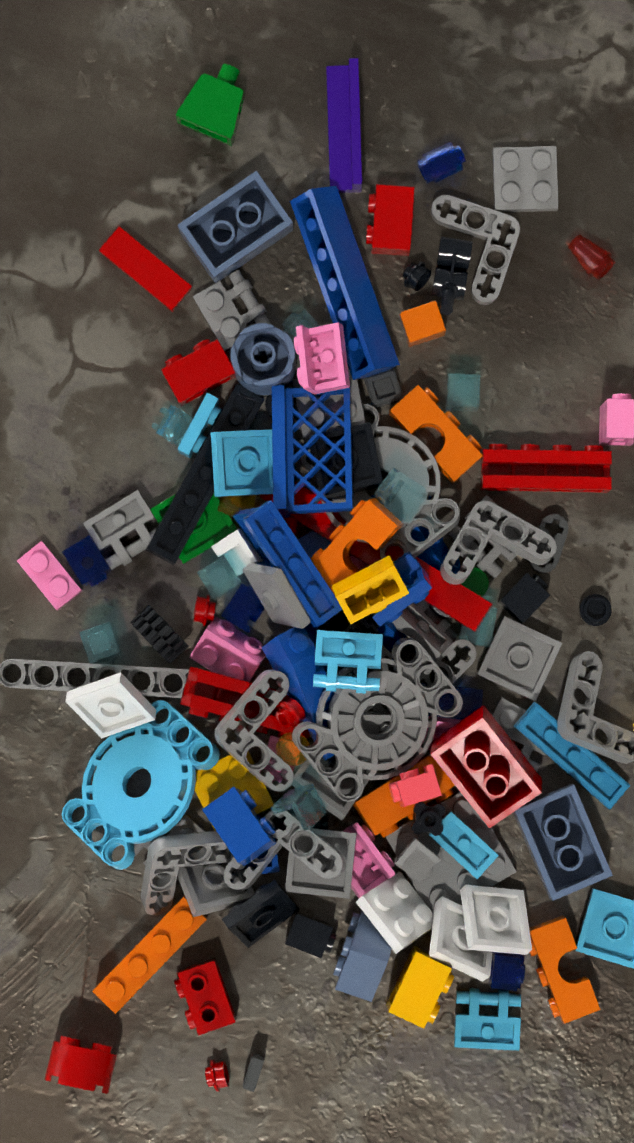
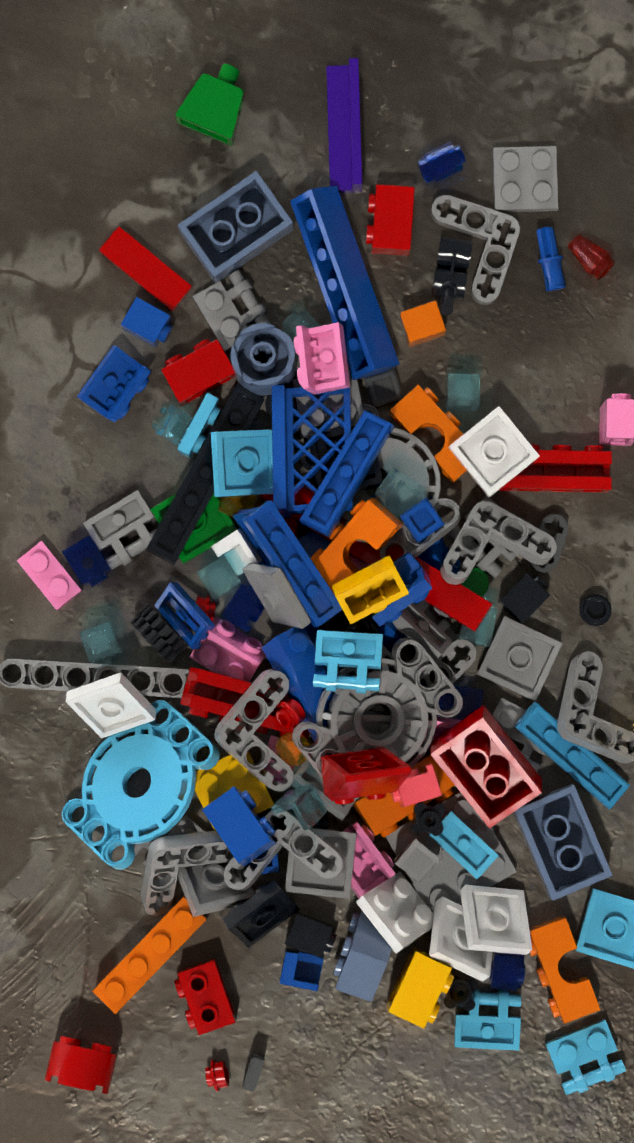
black plate [402,261,431,291] -> none
none -> blue bracket [77,345,151,423]
none -> blue brick [121,297,173,348]
none -> blue tile [154,582,215,649]
none -> blue panel [279,949,323,991]
none -> blue tile [300,410,394,537]
none -> red slope [320,747,411,804]
none -> blue tile [399,498,445,544]
none -> black plate [444,976,478,1011]
none -> white plate [448,406,540,497]
none -> blue axle [536,227,566,292]
none -> medium azure plate [545,1019,626,1095]

